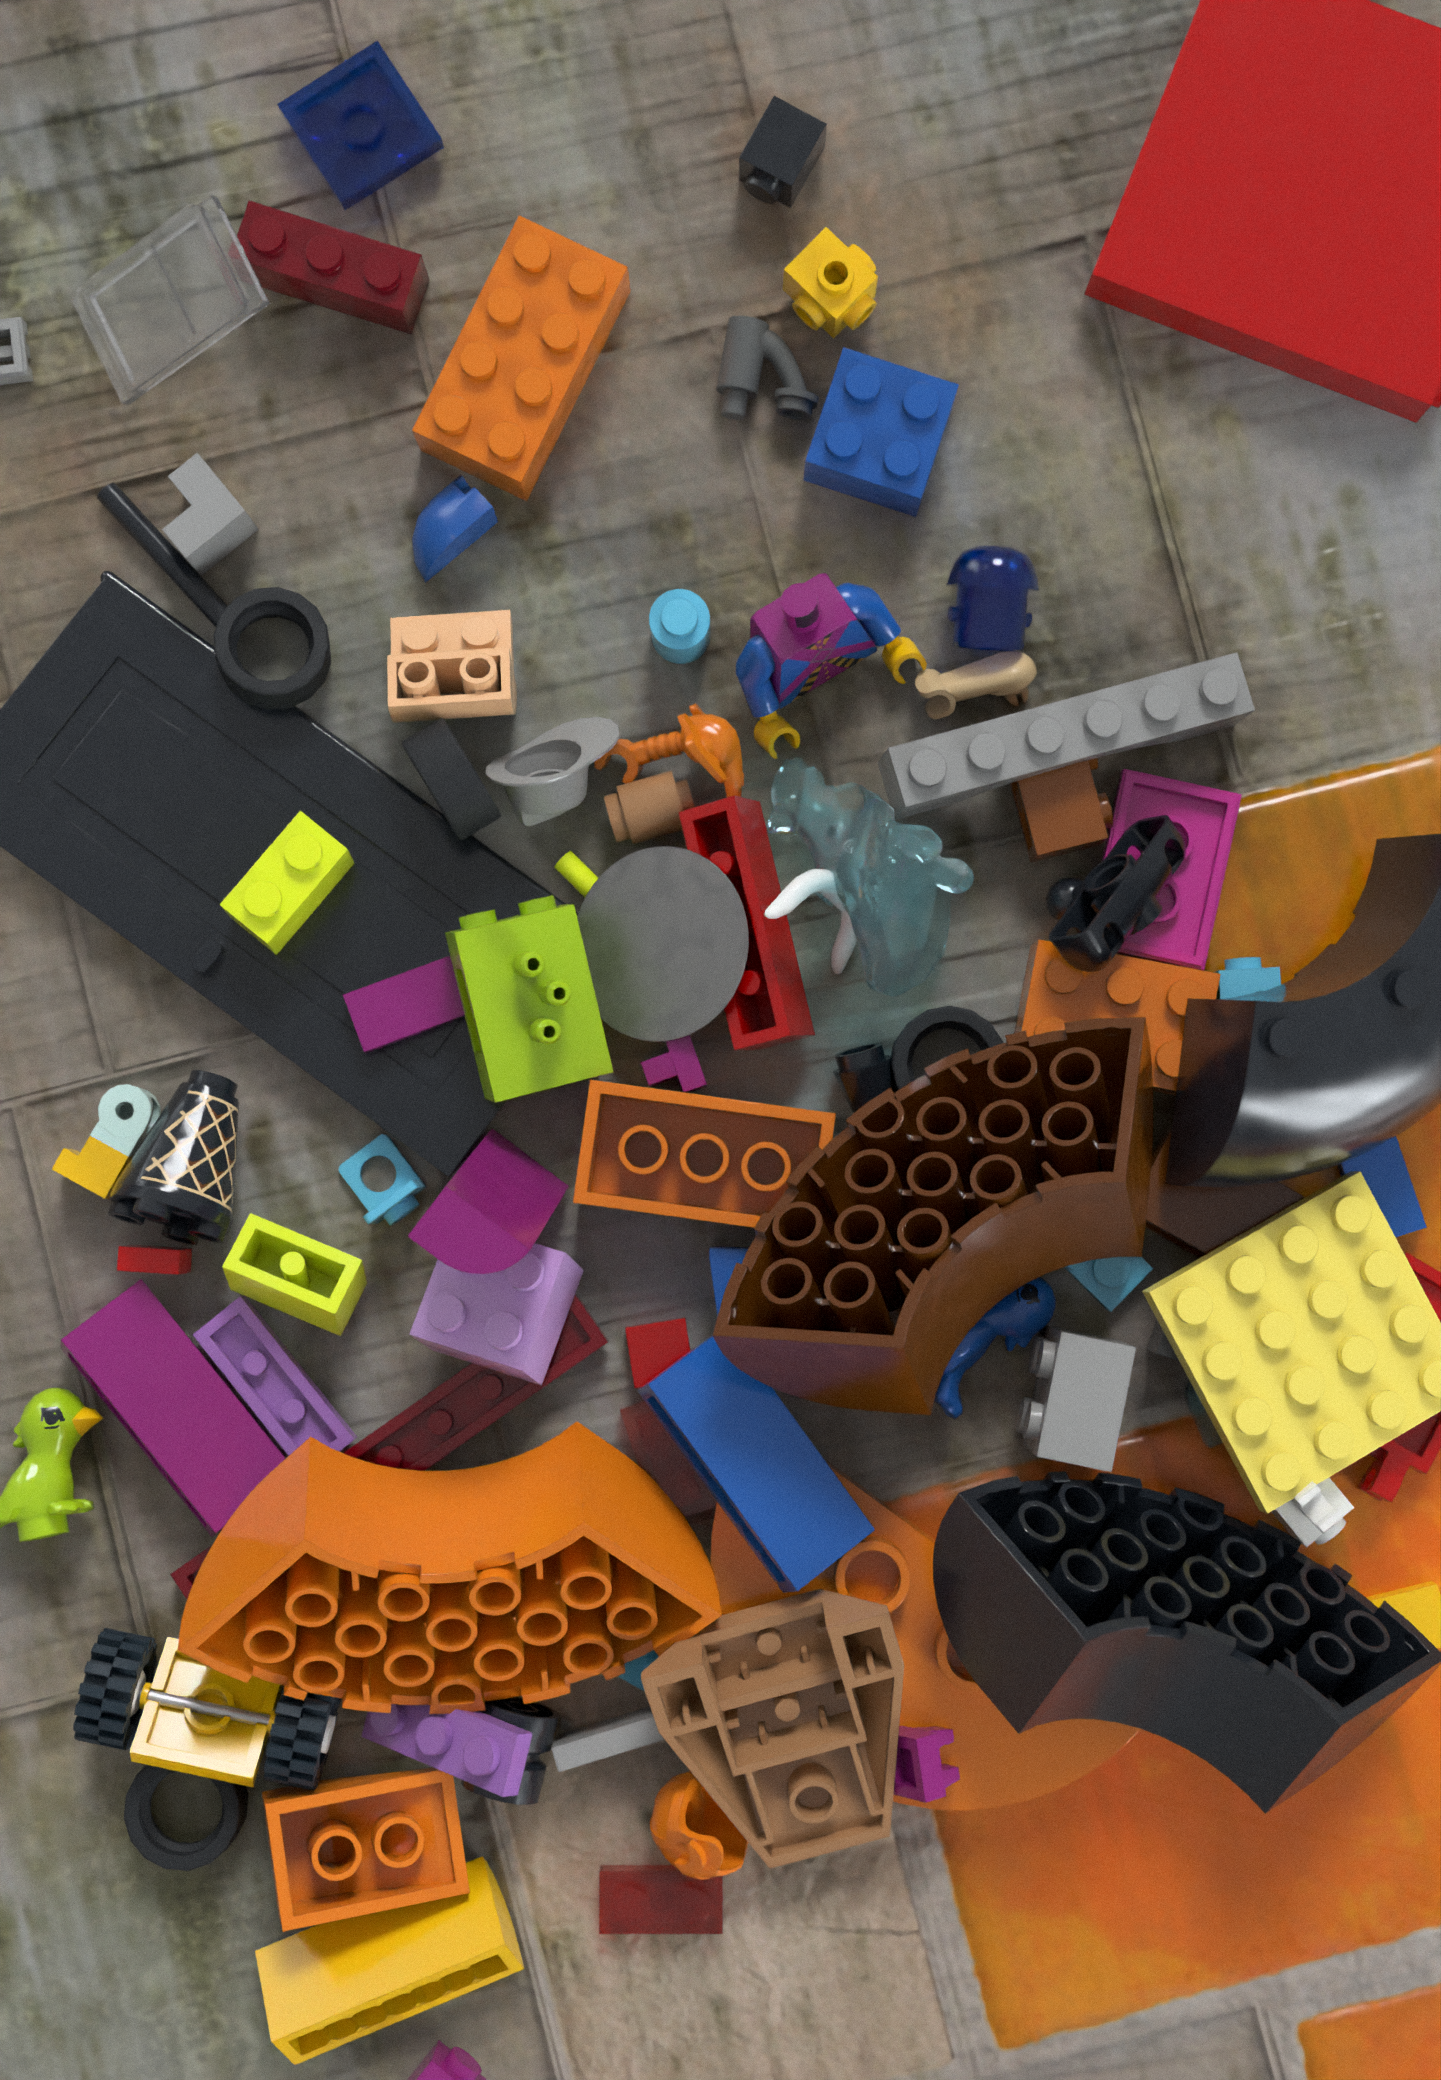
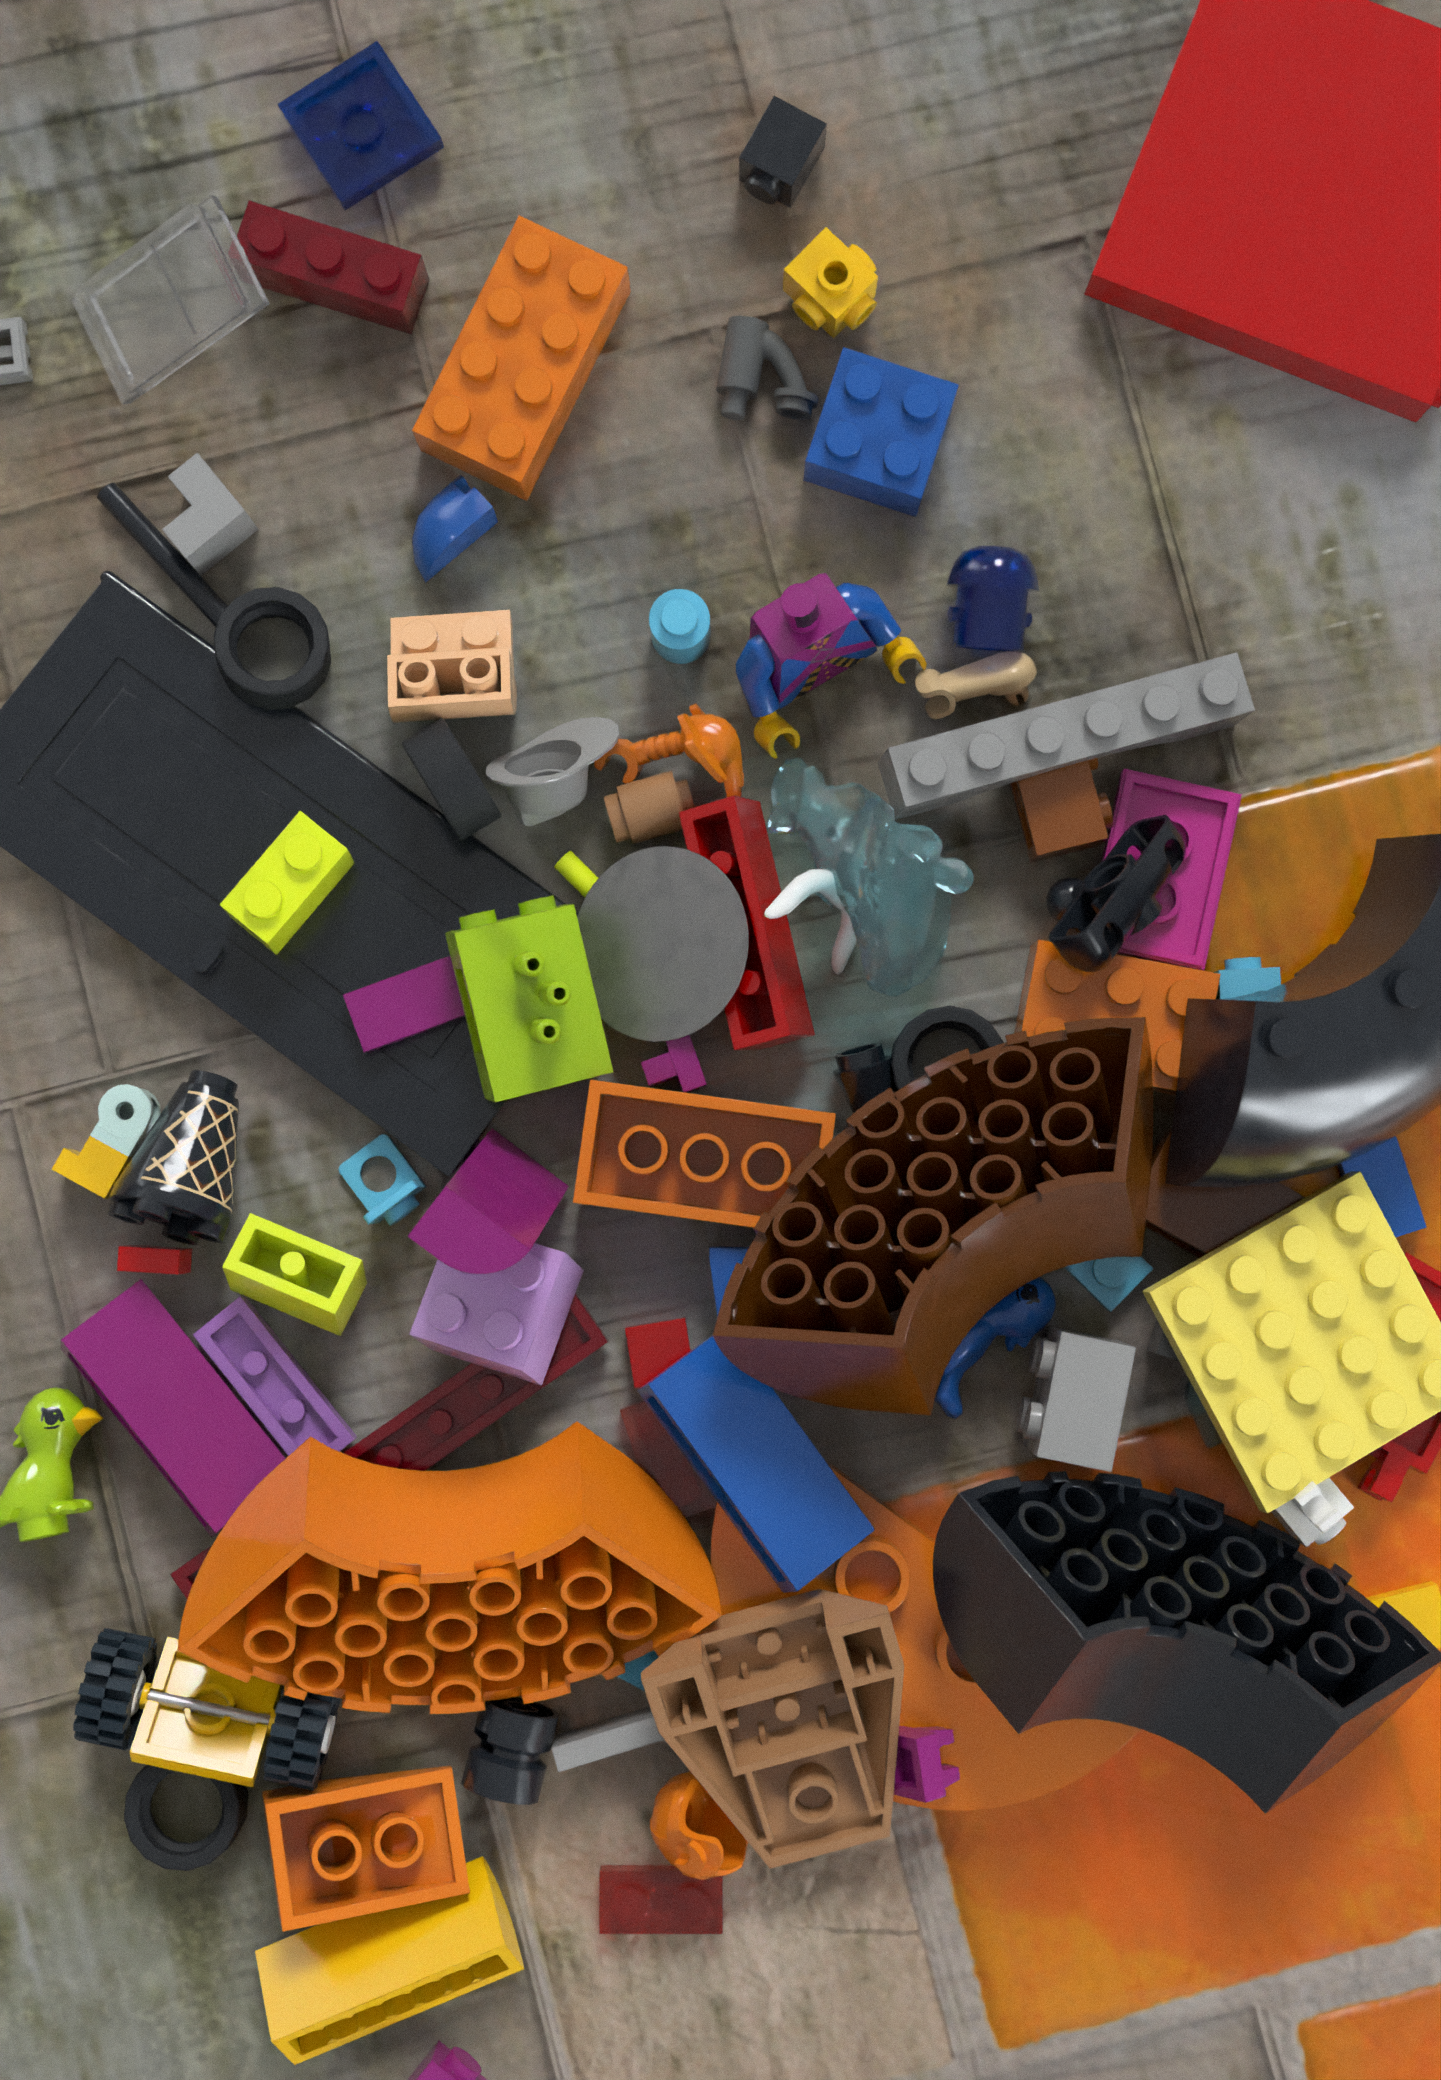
medium lavender plate [361,1704,533,1797] -> none

